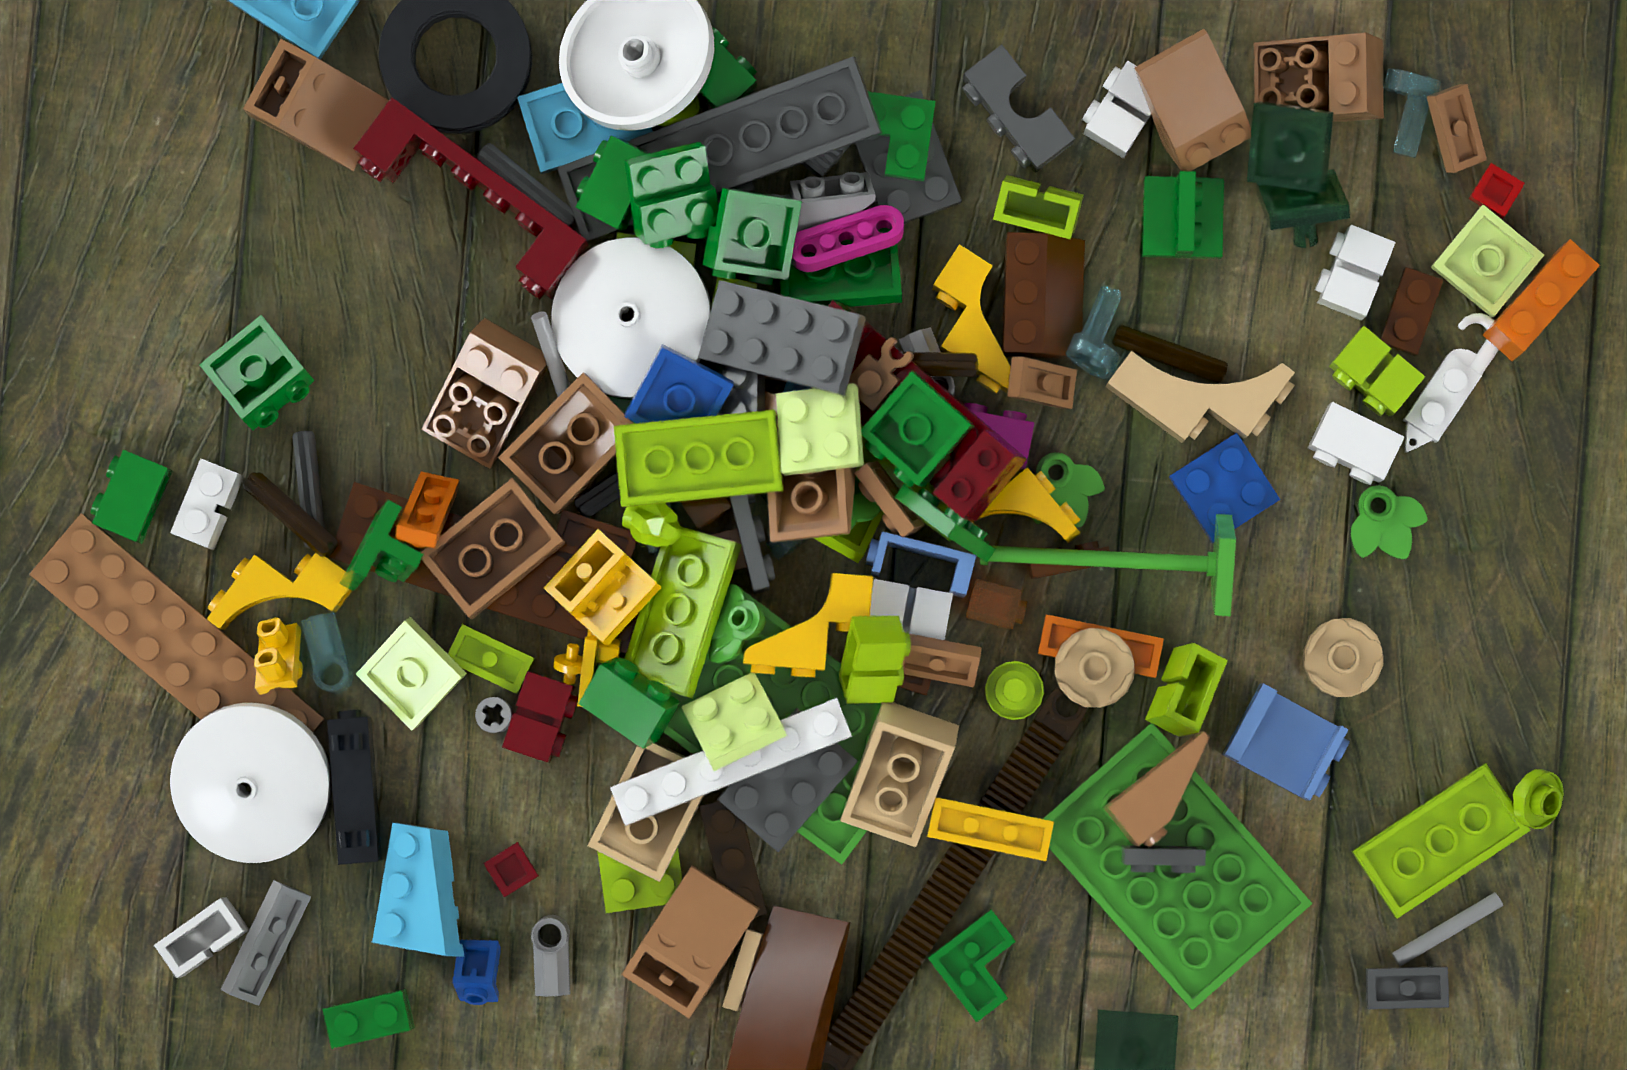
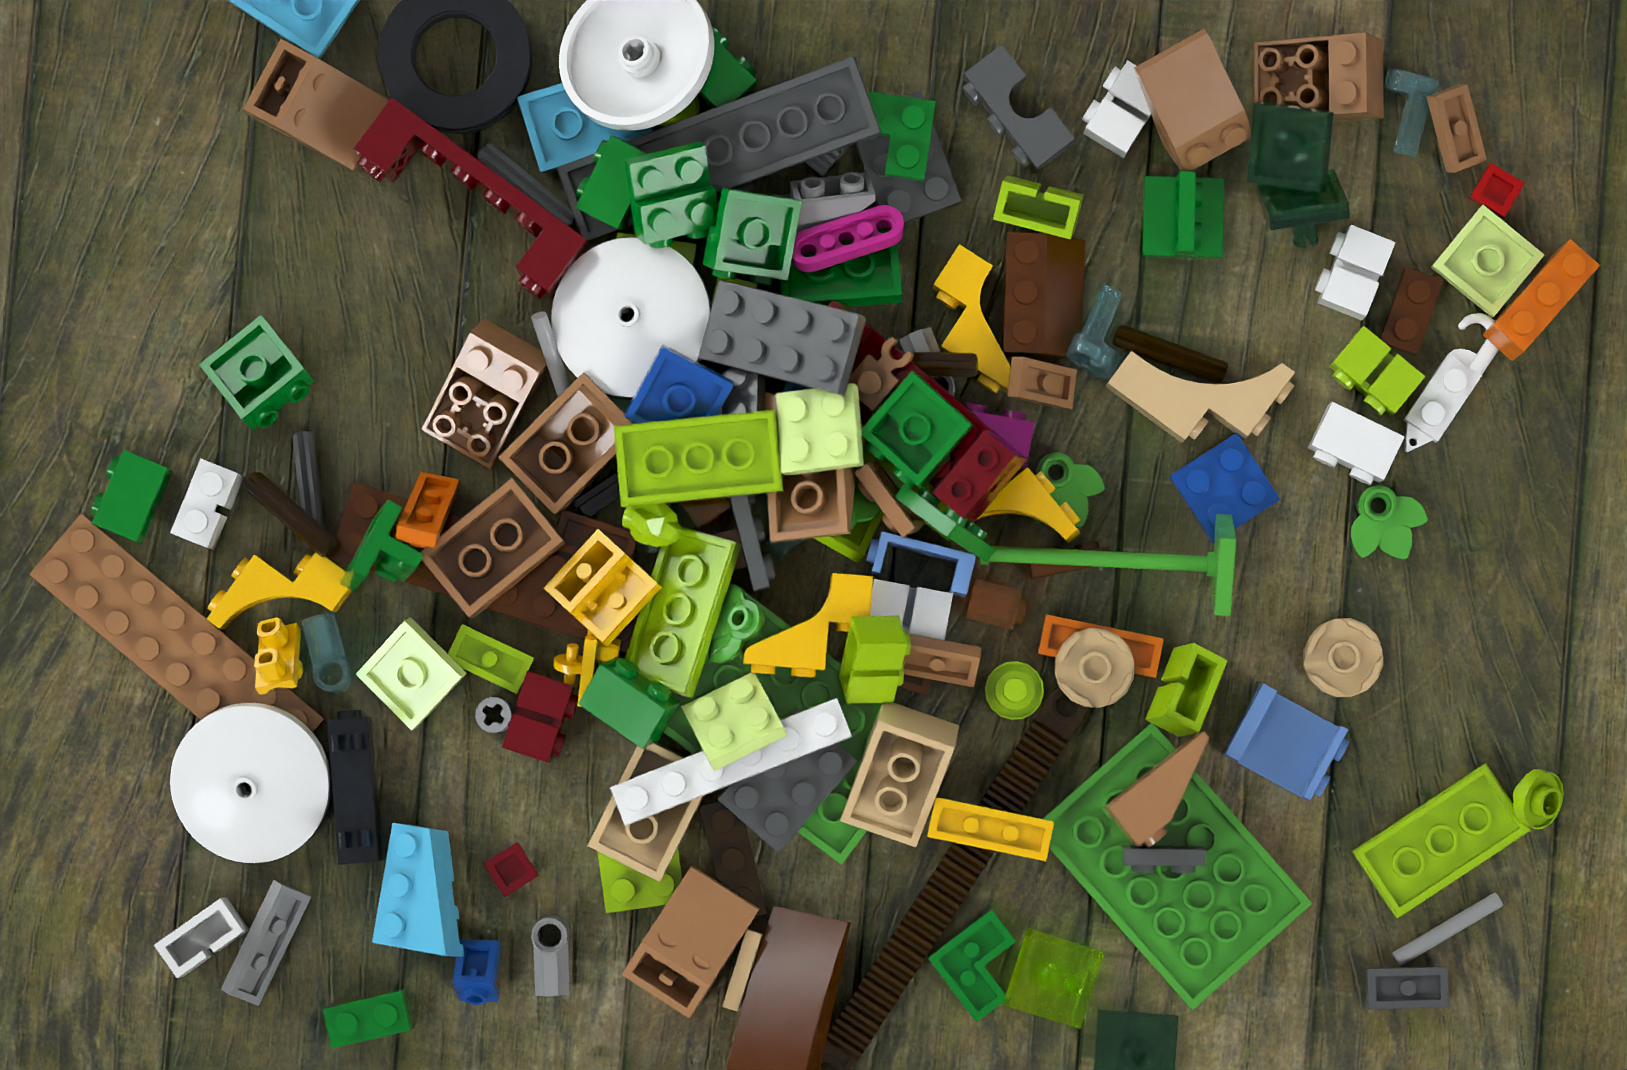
none -> clear neon green tile [1003,928,1104,1029]

